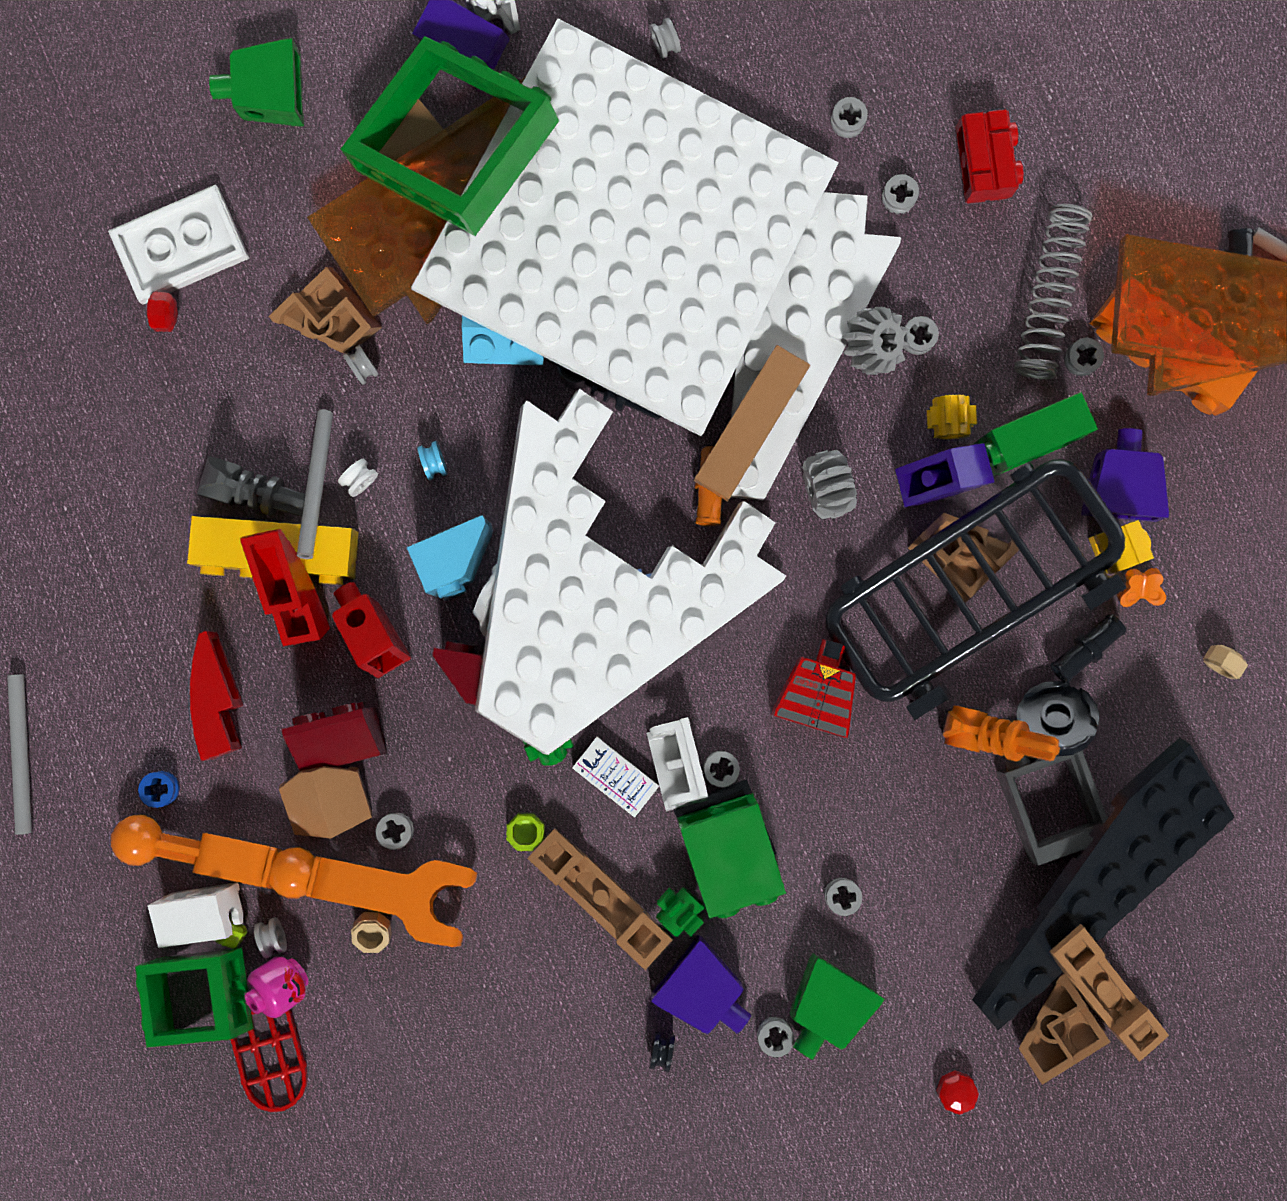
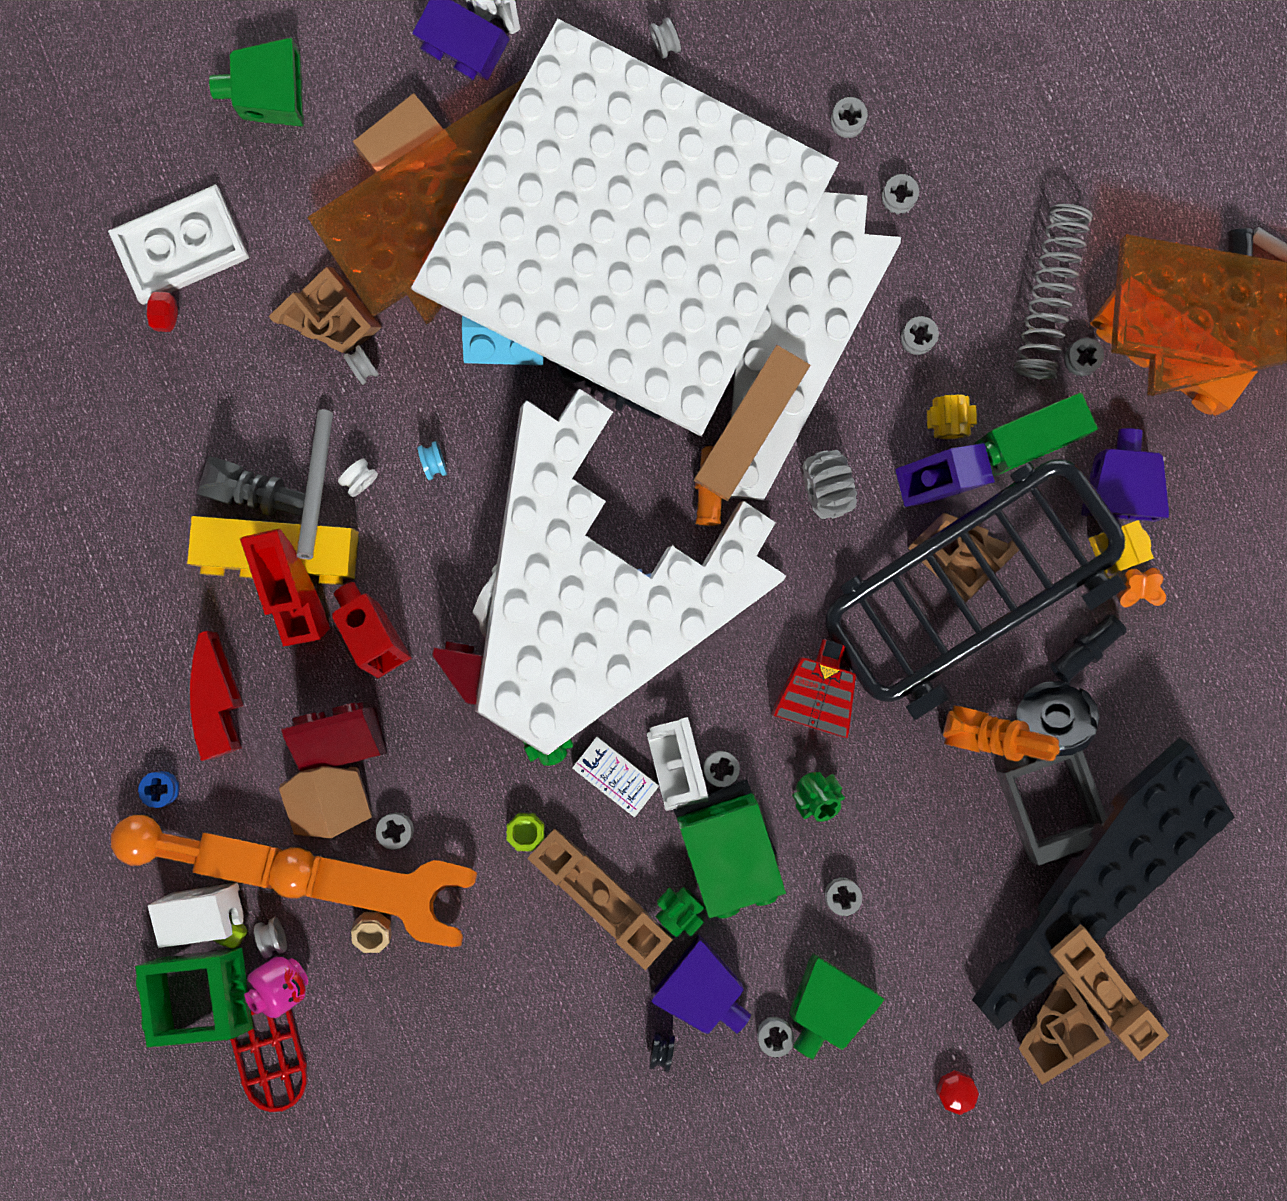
light grey piece [7,674,32,835] -> none
green window [340,36,559,236] -> none
medium azure slope [407,515,494,600] -> none
light grey gear [841,307,910,375] -> none
red brick [955,109,1024,204] -> none
tan tile [1203,645,1248,679] -> none
none -> green gear [792,772,845,822]

